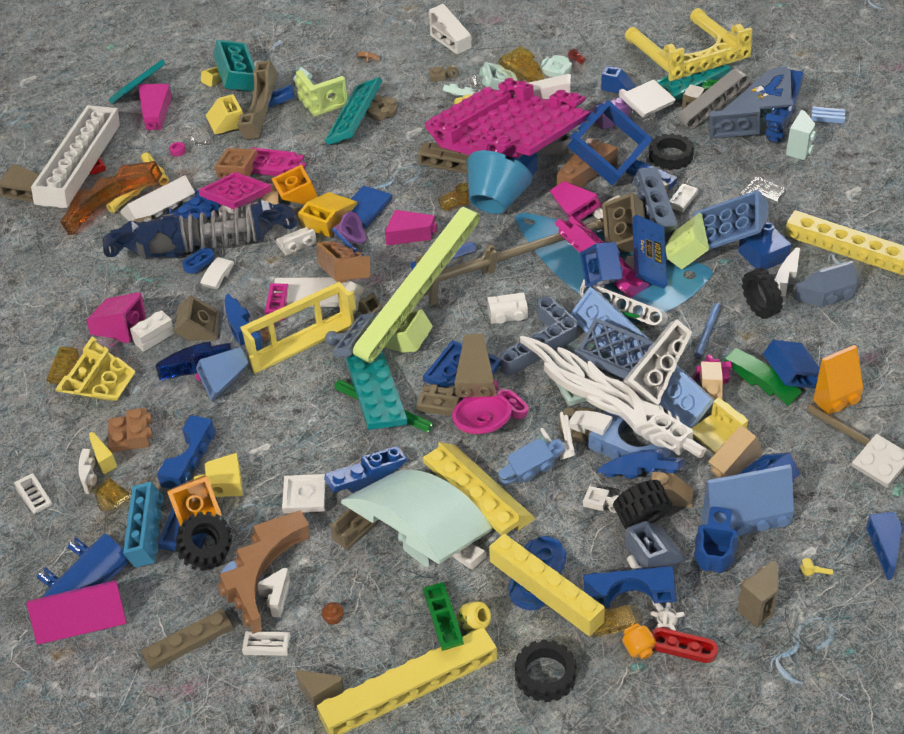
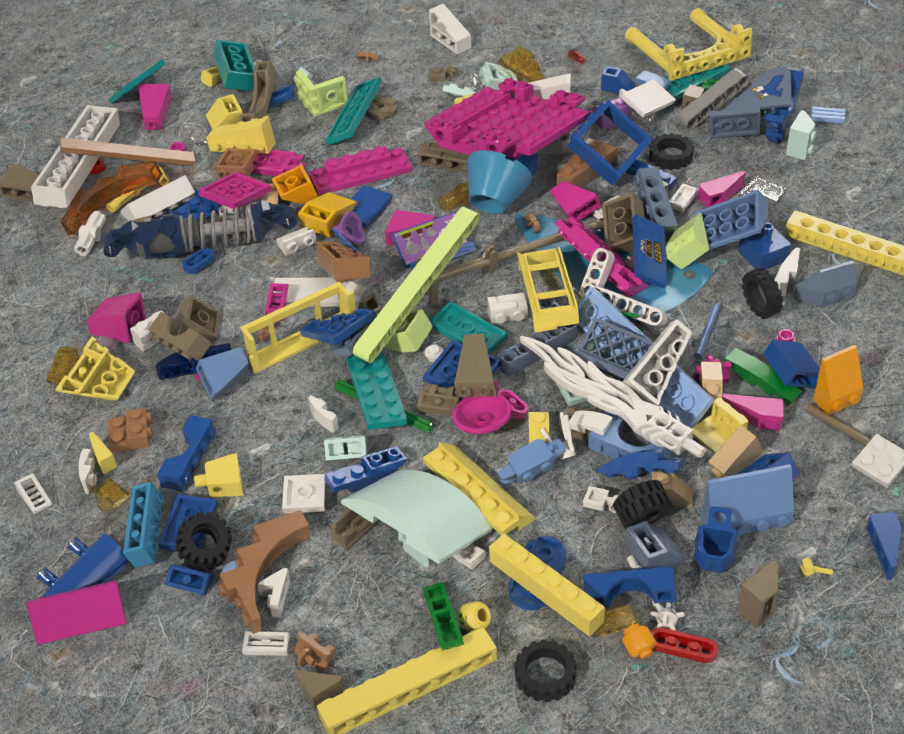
dark tan plate [141,609,233,672] -> none
light orange slope [167,475,222,526] -> none
white slope [200,257,234,290] -> none
blue slope [225,293,263,351] -> none
dark orange plate [322,602,344,625] -> none
light aqua tile [541,55,572,77] -> none
blue slope [580,242,623,288] -> none
none -> tile [60,138,195,166]
none -> white piece [74,211,106,256]
none -> dark tan arch [148,312,212,362]
none -> blue slope [165,564,215,595]
none -> light yellow wedge [206,115,276,154]
none -> medium nougat hips [294,631,336,673]
none -> blue plate [299,308,377,345]
none -> dark pink plate [308,146,413,196]
none -> white slope [308,395,339,433]
none -> light aqua brick [324,435,367,460]
none -> tile [391,212,468,267]
none -> white plate [425,345,443,362]
none -> teal tile [429,302,508,354]
none -> light yellow piece [517,247,579,332]
none -> medium nougat piece [523,213,541,233]
none -> light yellow slope [529,412,549,443]
none -> tile [636,70,671,90]
none -> dark pink slope [698,171,746,208]
none -> slope [722,394,783,430]
none -> dark pink plate [776,329,796,342]

